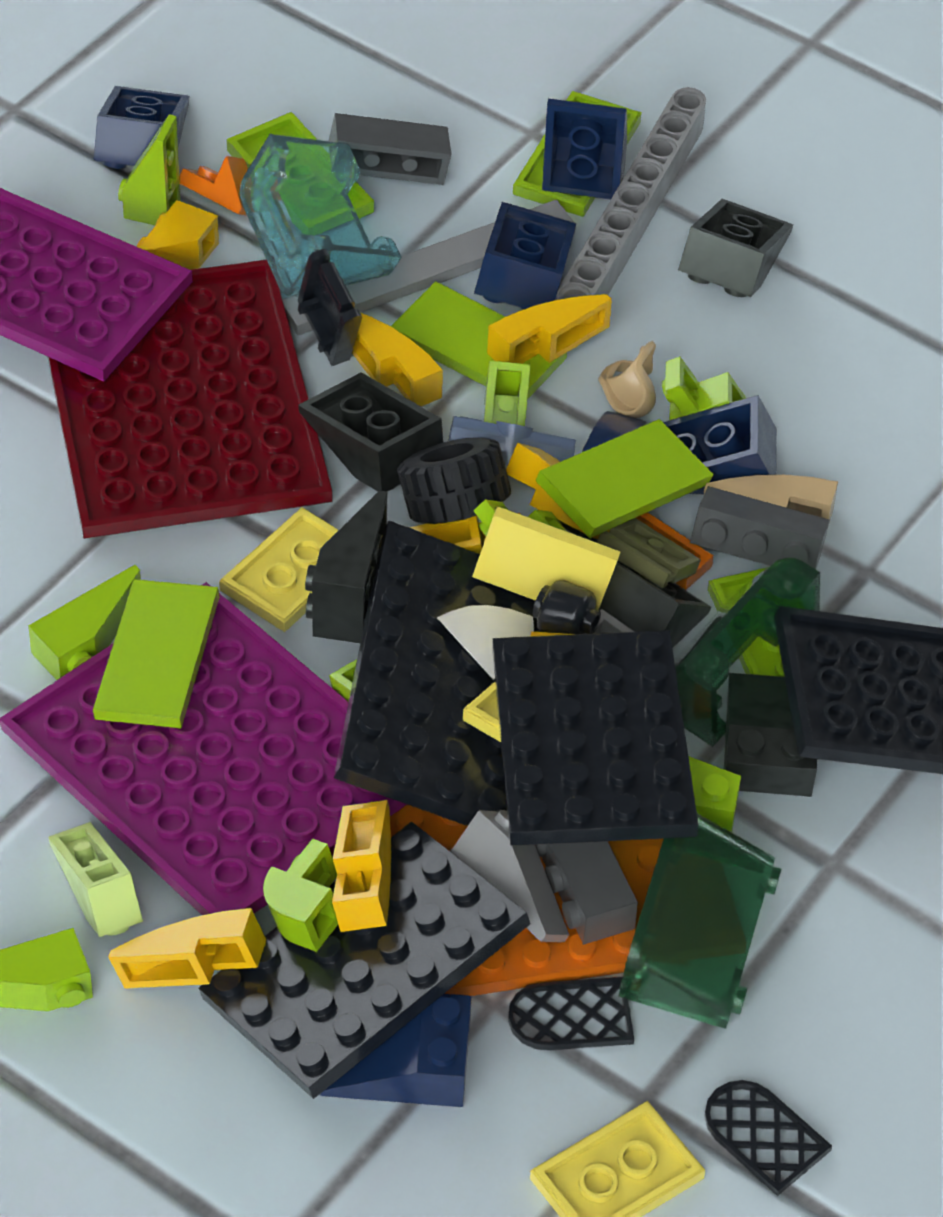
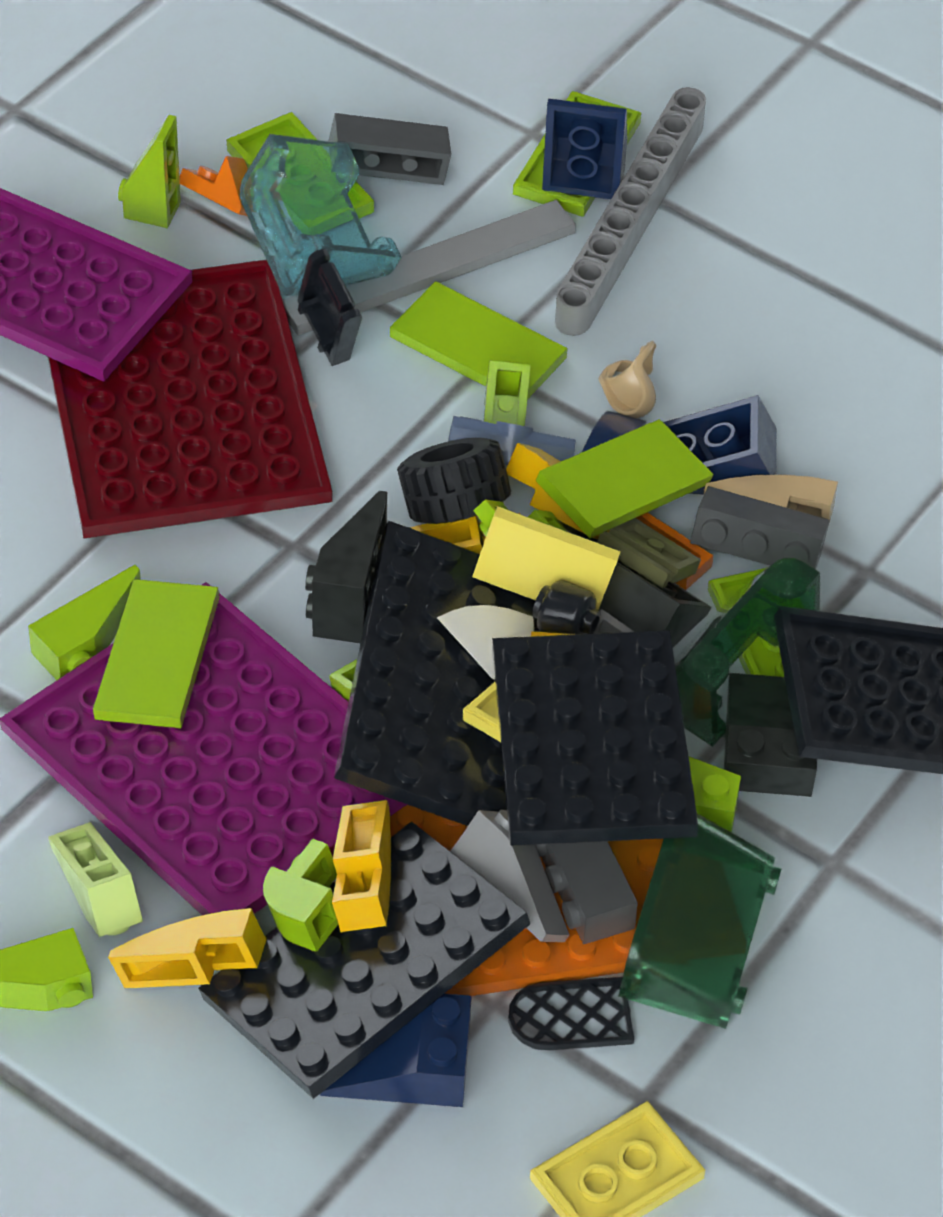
dark blue slope [94,86,190,169] -> none
yellow slope [137,200,219,270] -> none
light yellow tile [219,507,338,632] -> none
pearl dark grey slope [298,372,443,492] -> none
yellow slope [352,313,443,406] -> none
dark blue slope [474,202,577,310] -> none
yellow slope [487,294,612,364] -> none
lime brick [662,356,746,420] -> none
pearl dark grey slope [678,199,794,297] -> none
black window [704,1080,832,1196] -> none

